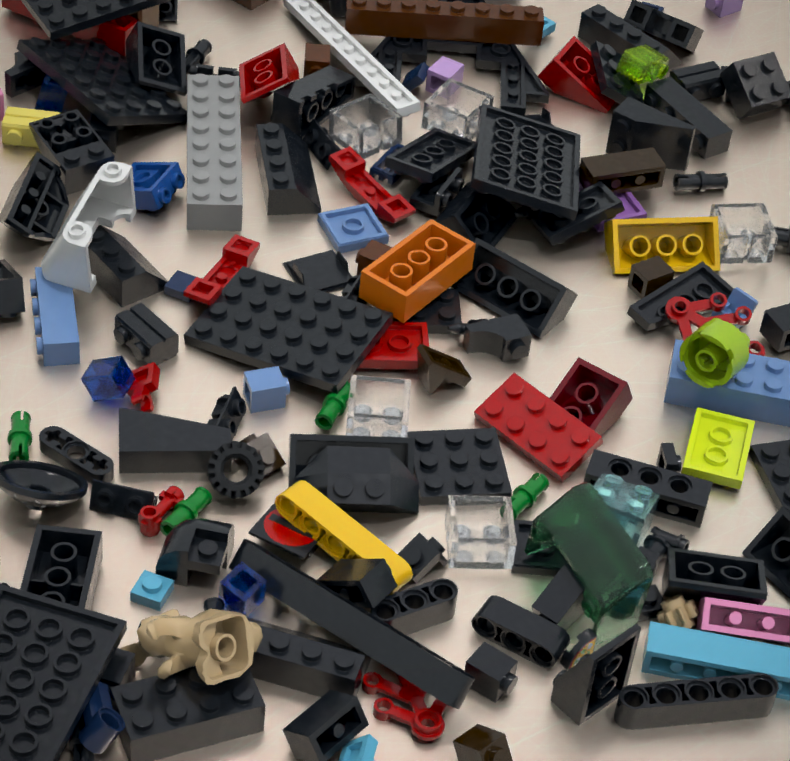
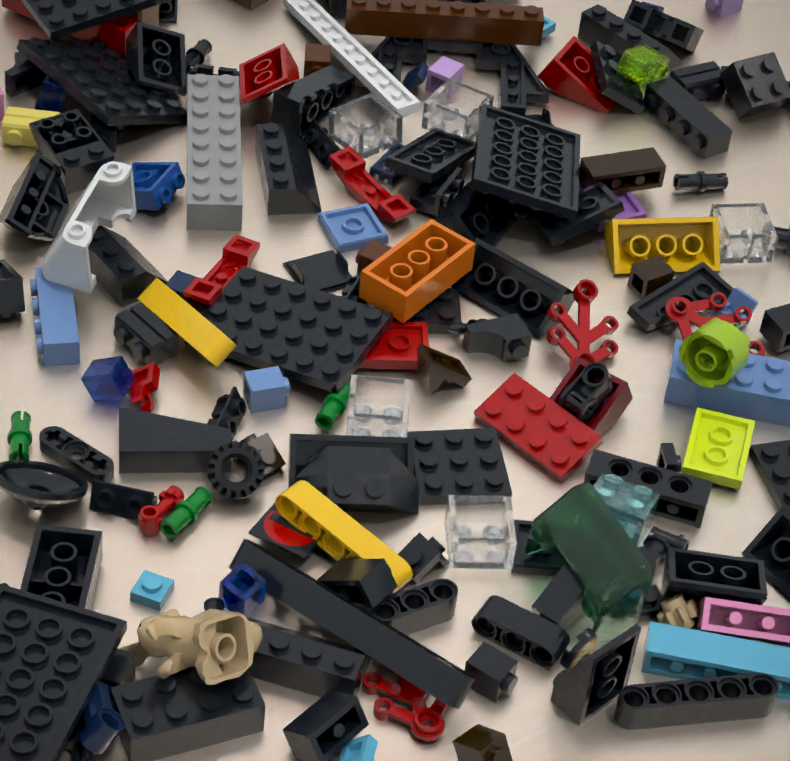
black brick [156,518,235,587] -> none
green pin [500,473,549,521] -> none
black slope [606,97,696,171] -> none
none -> yellow beam [137,277,237,368]
none -> red plant [546,279,619,368]
none -> black piece [558,362,614,422]

